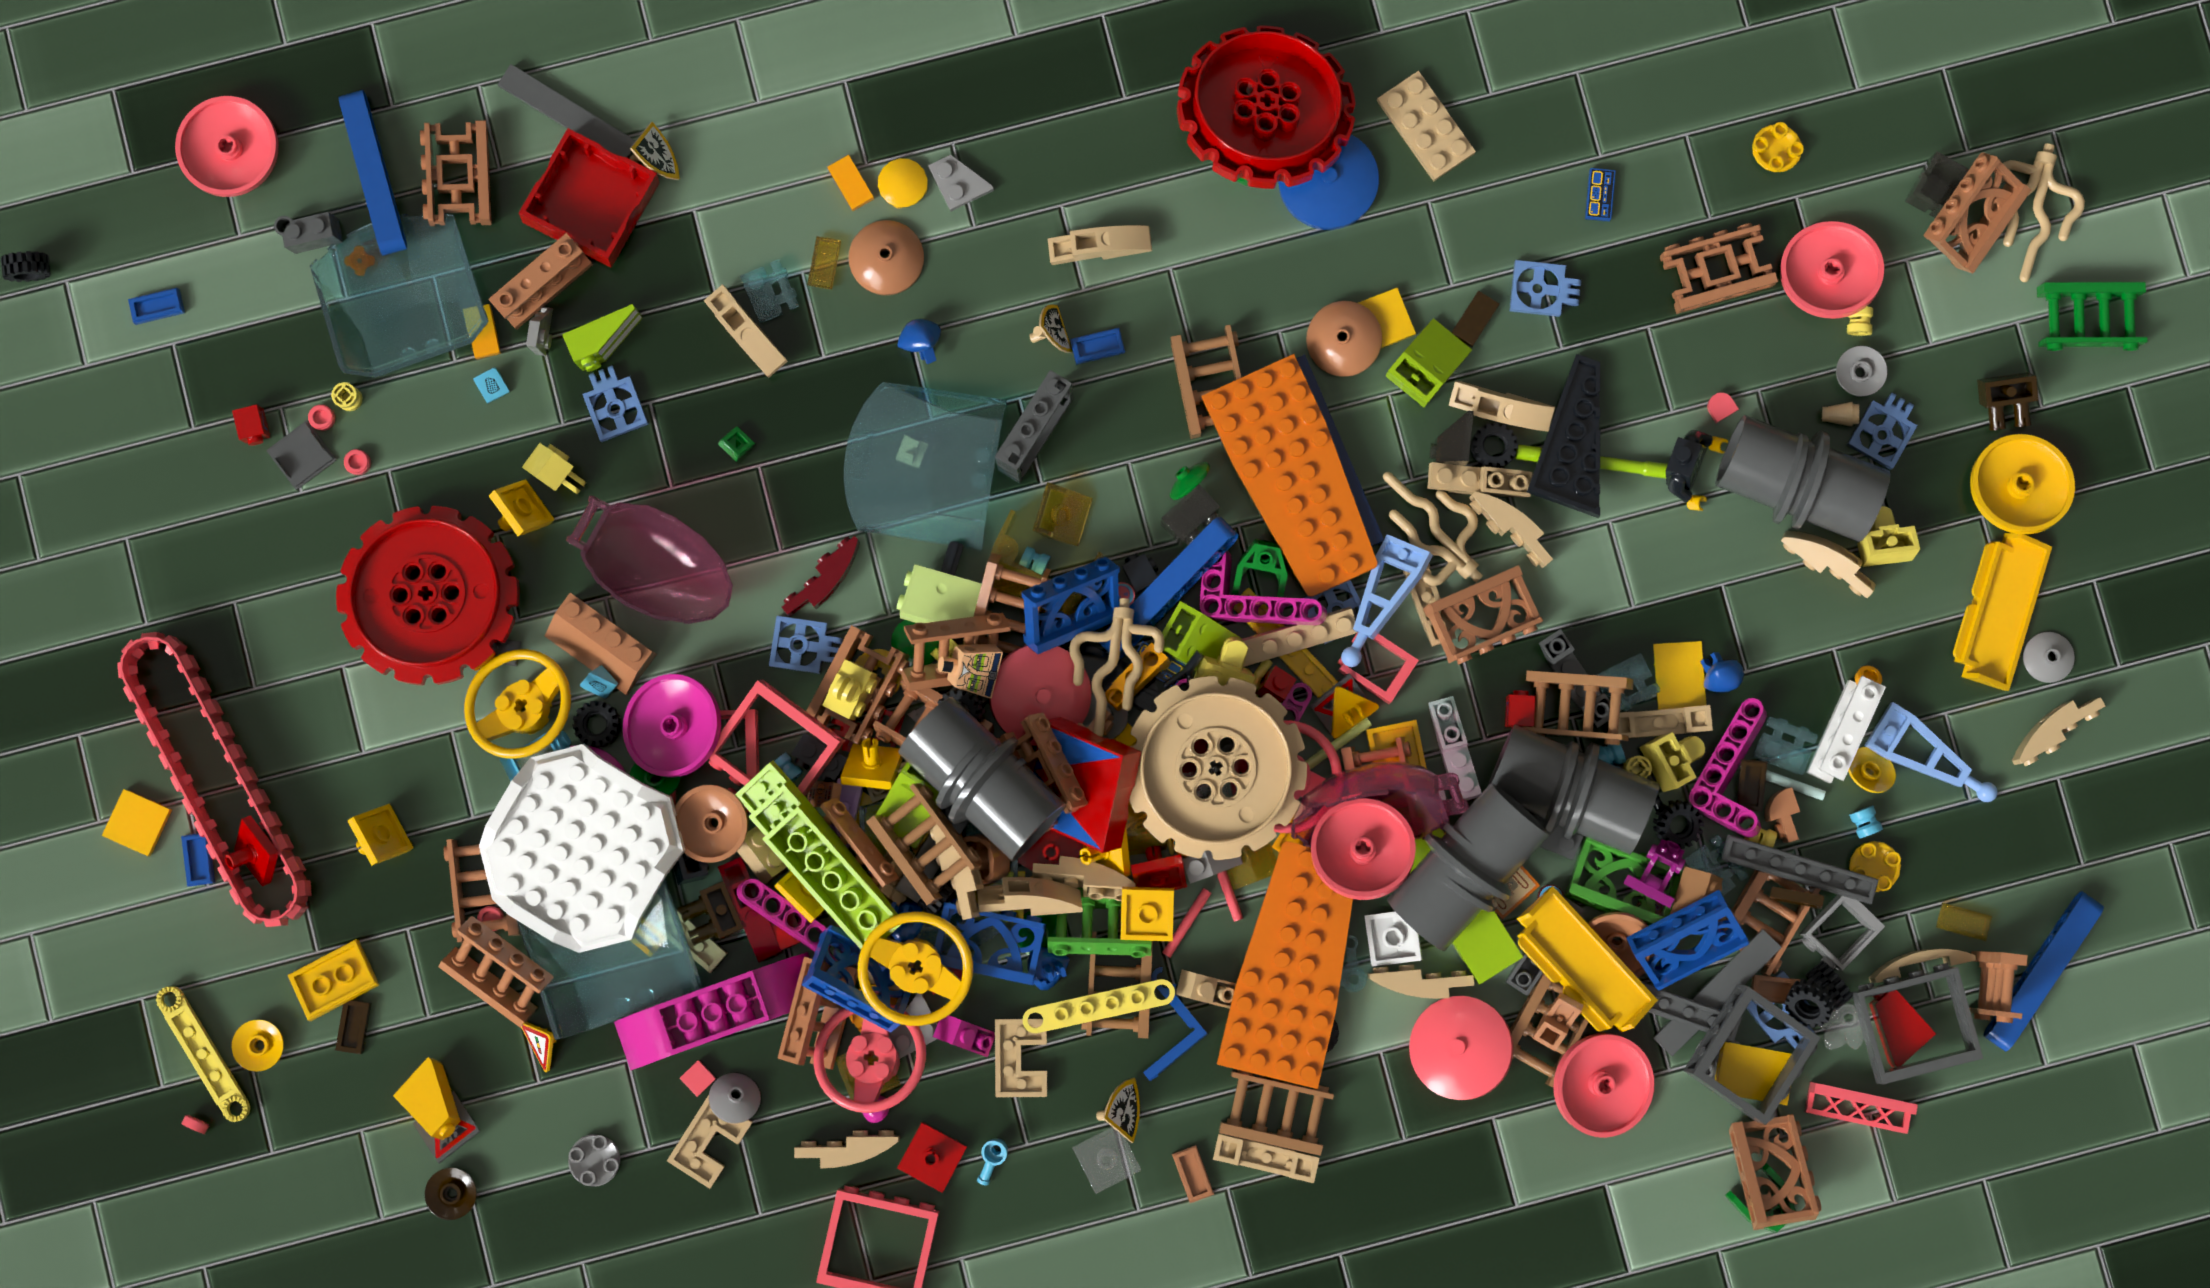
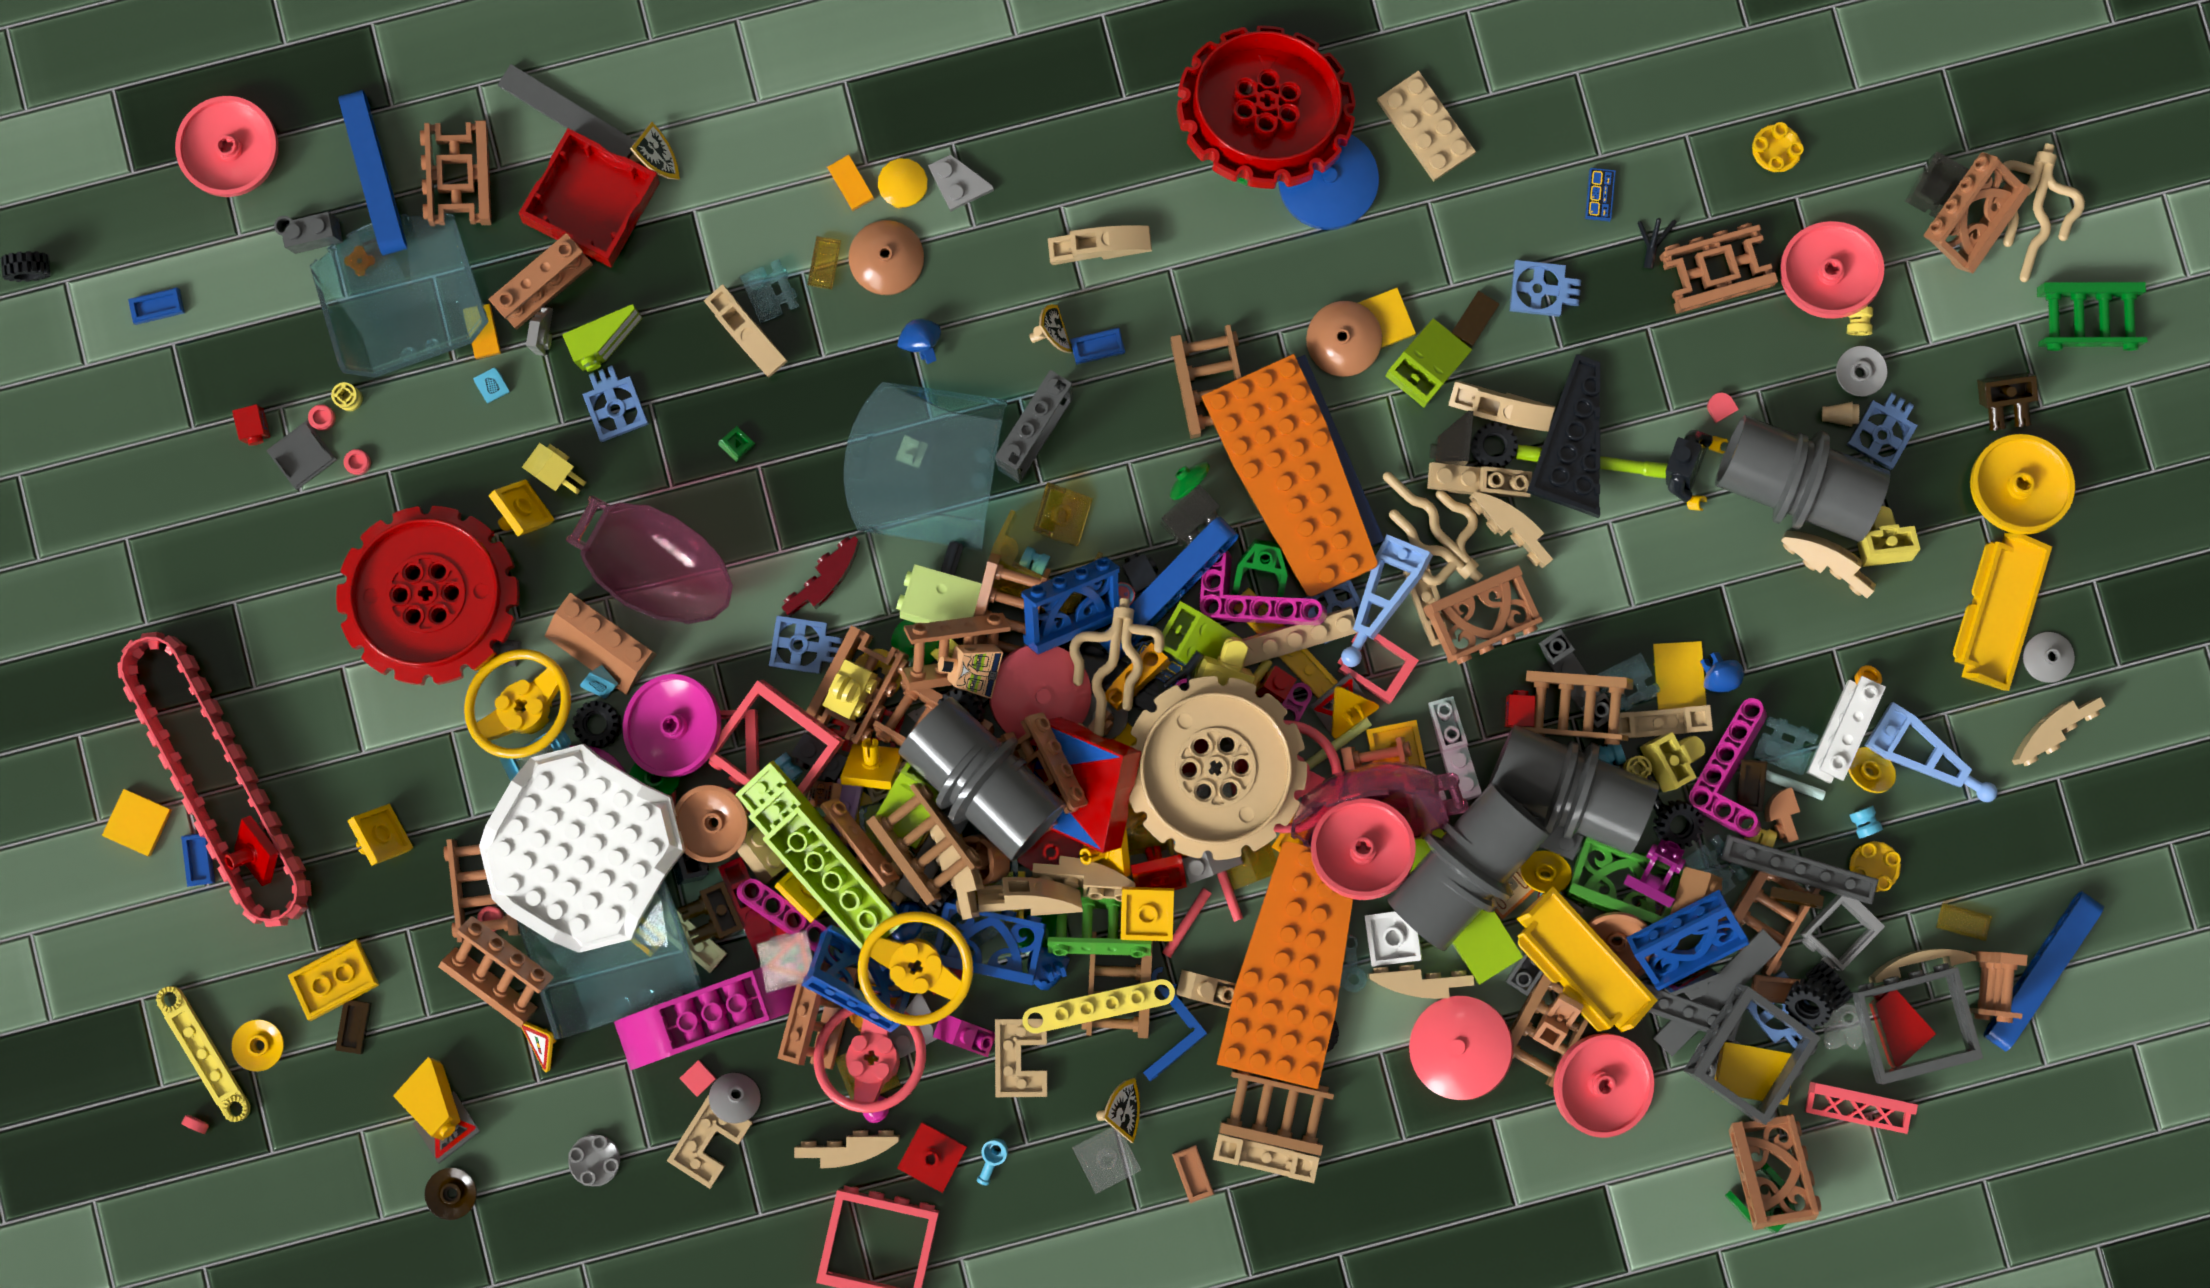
none -> clear piece [756,930,812,993]
none -> yellow dish [1520,851,1572,893]
none -> black plant [1637,218,1677,269]
none -> dark grey piece [1663,966,1720,1000]

